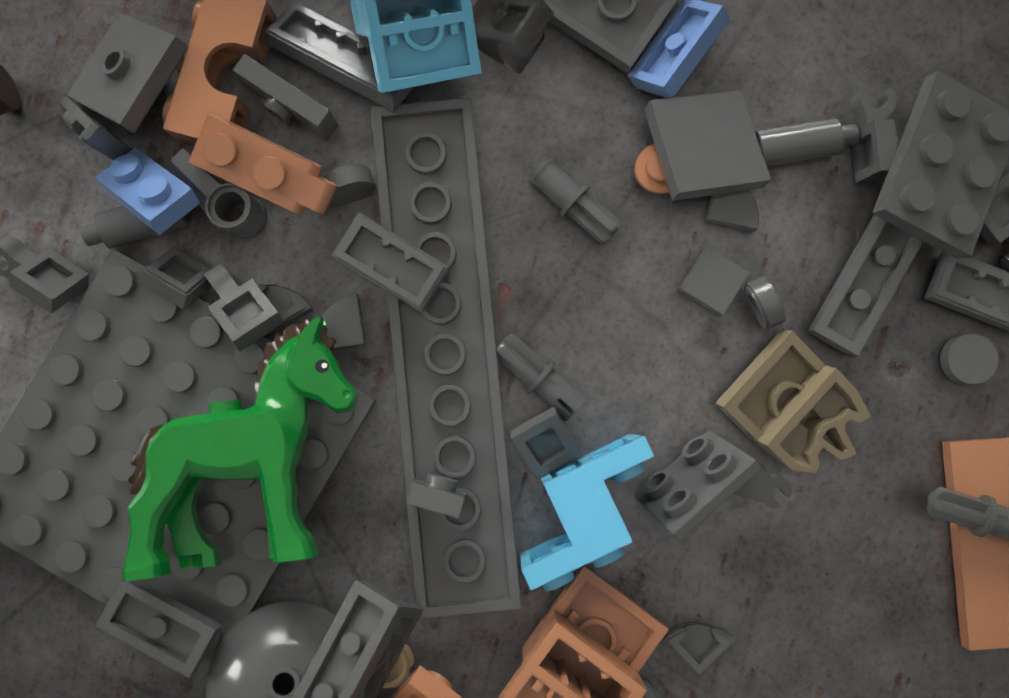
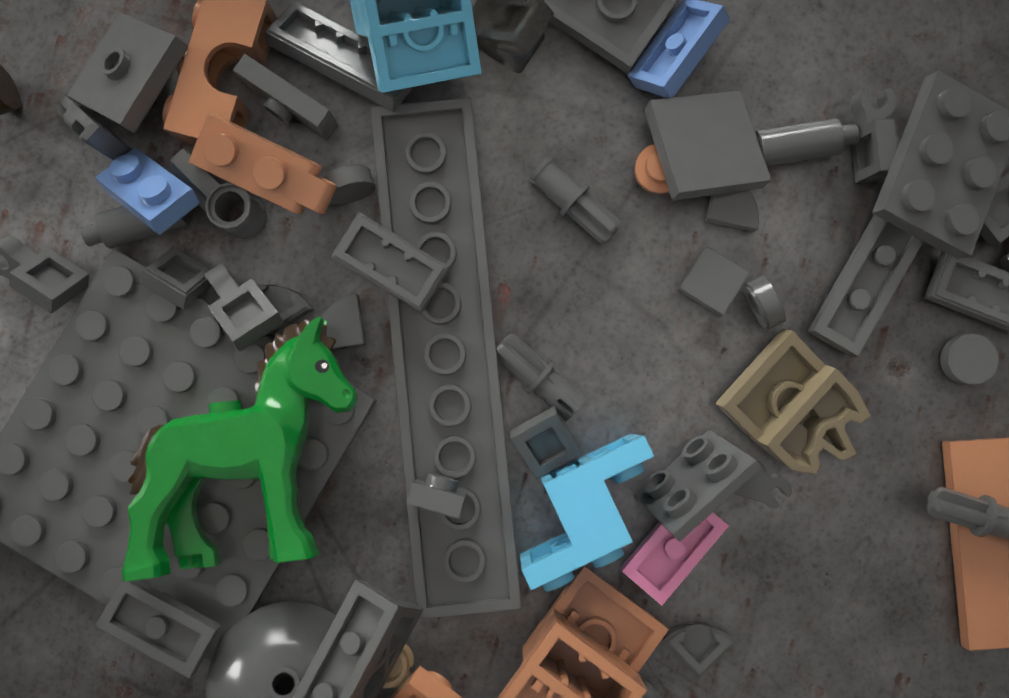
none -> bright pink plate [620,512,729,606]

